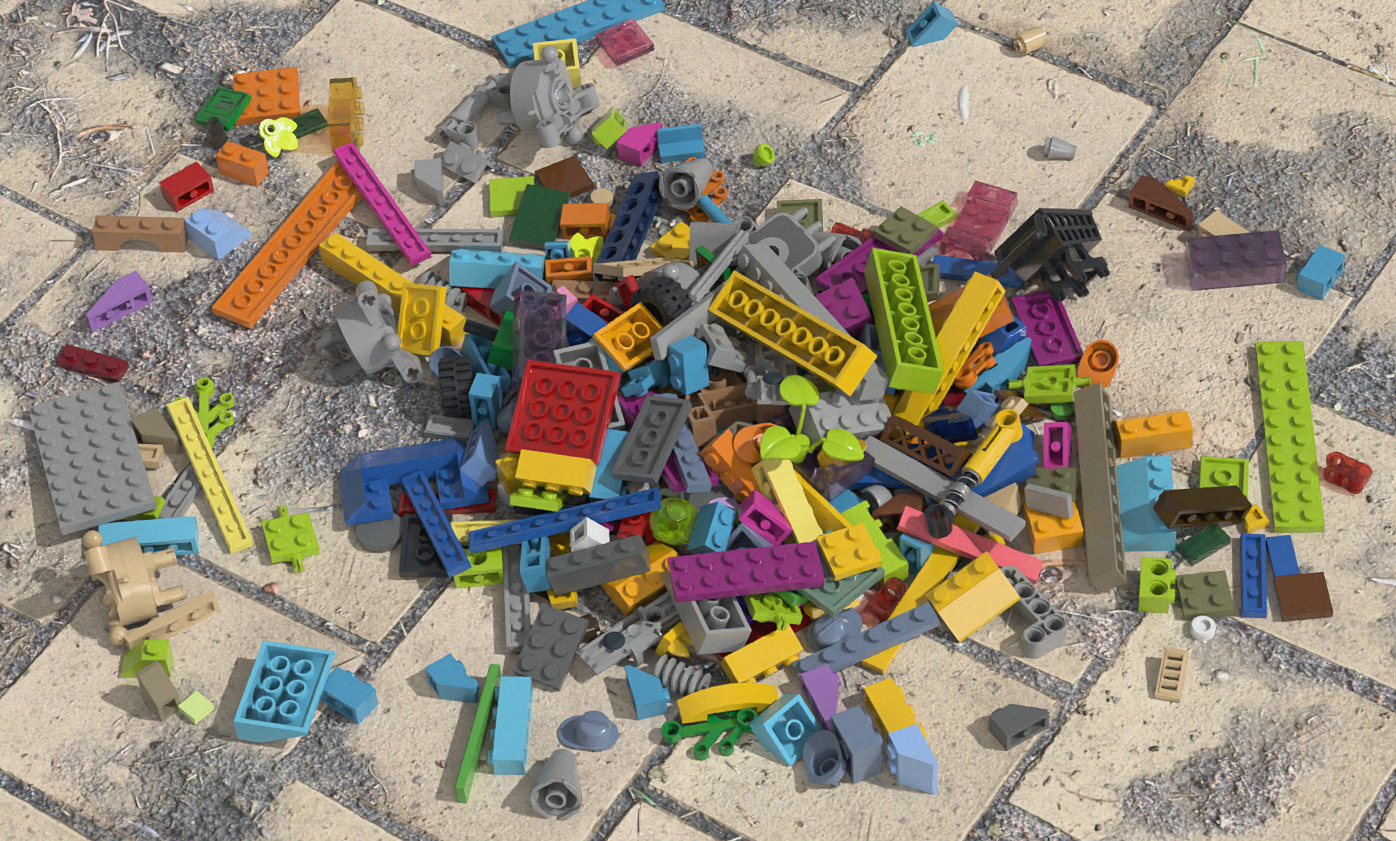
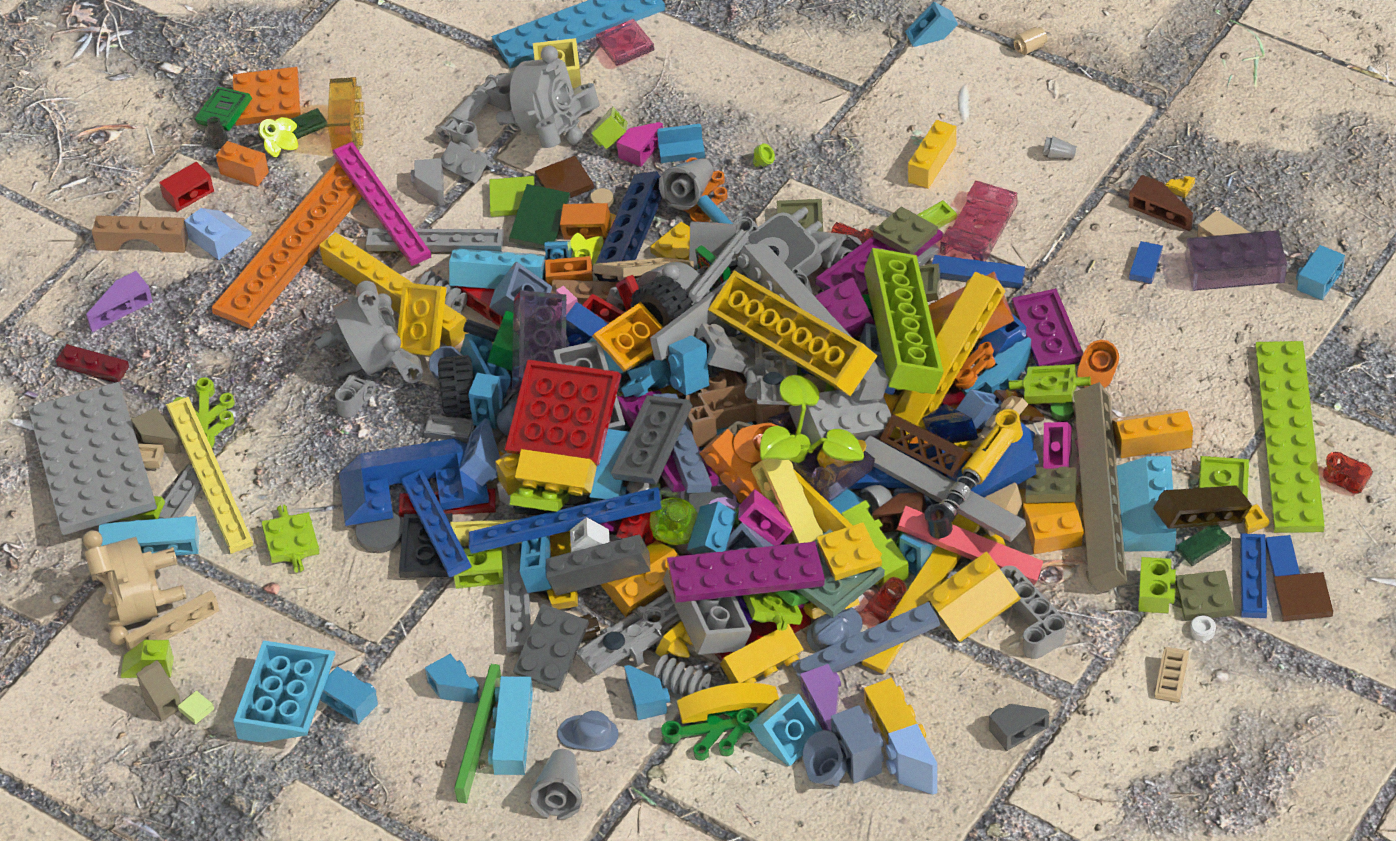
black piece [991,208,1110,302] -> none
light grey tile [1024,484,1074,519] -> none
none -> light grey piece [335,373,375,418]
none -> yellow brick [908,120,957,189]
none -> blue tile [1129,241,1163,284]

